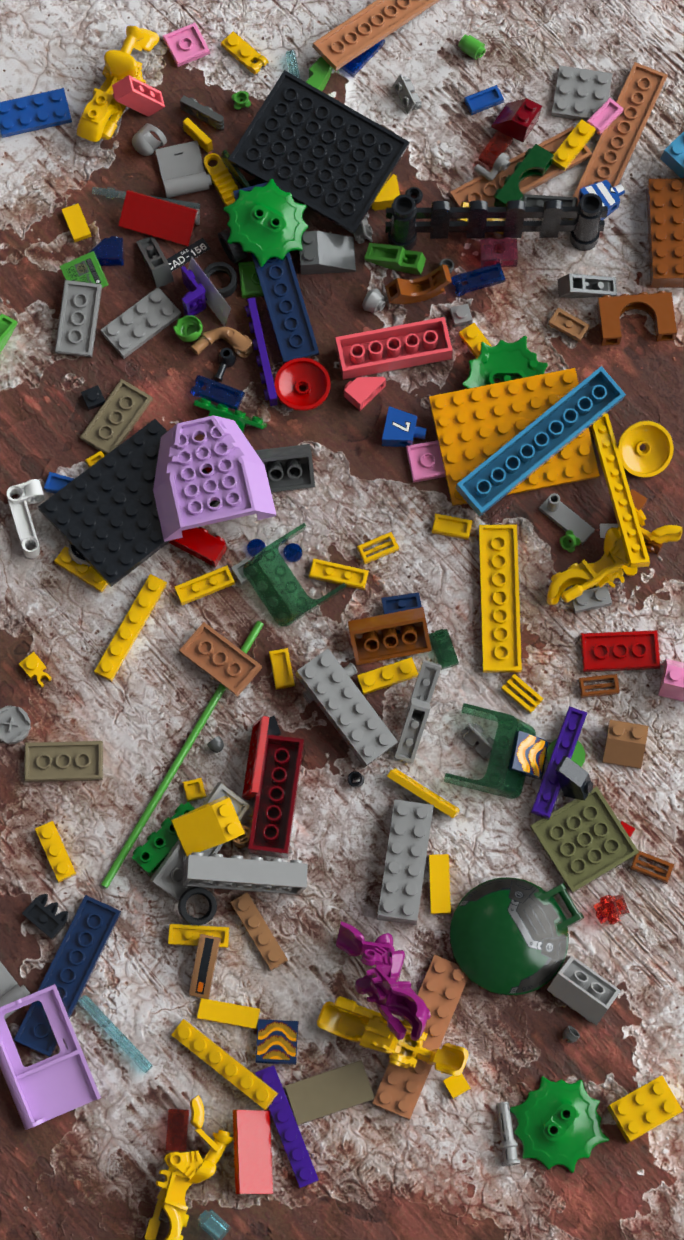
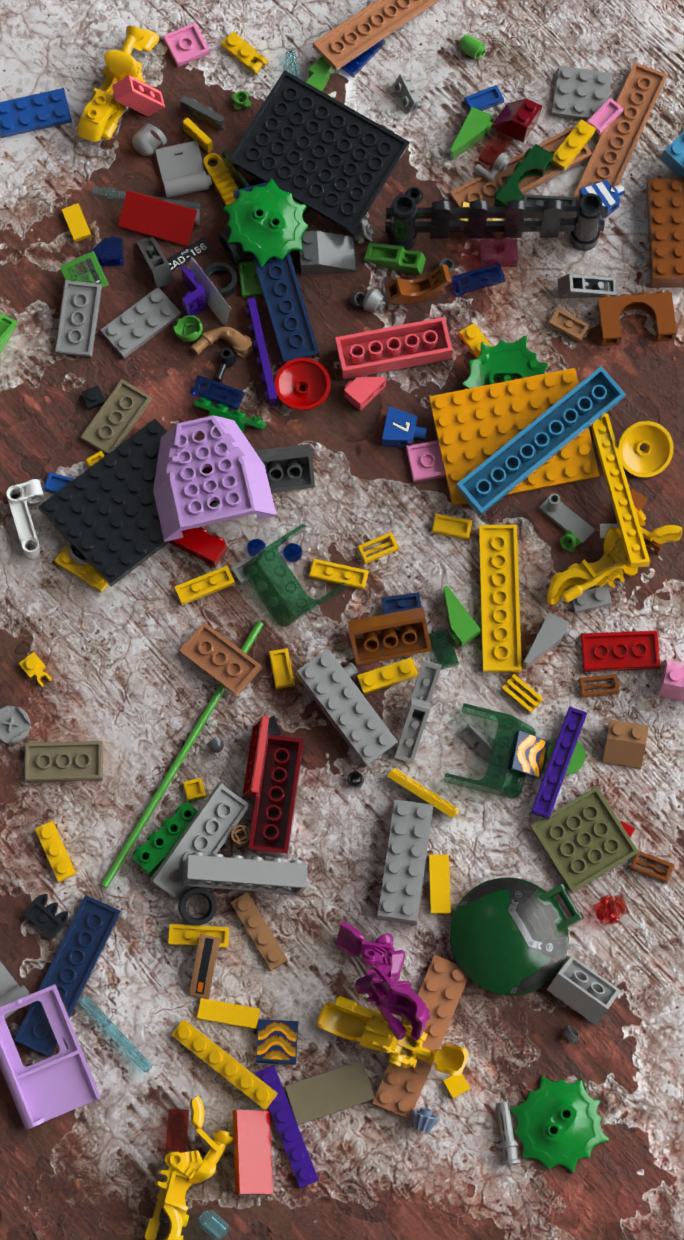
yellow plate [94,574,167,682] -> none
yellow slope [171,796,245,857] -> none
yellow slope [372,174,400,211] -> none
light grey plate [450,304,473,327] -> none
black slope [555,756,593,801] -> none
yellow brick [607,1075,683,1143] -> none
none -> dark grey hinge [350,292,366,307]
none -> sand blue piece [411,1107,438,1132]
none -> bright green slope [443,585,481,648]
none -> bright green slope [449,107,493,161]
none -> light grey slope [523,612,570,669]

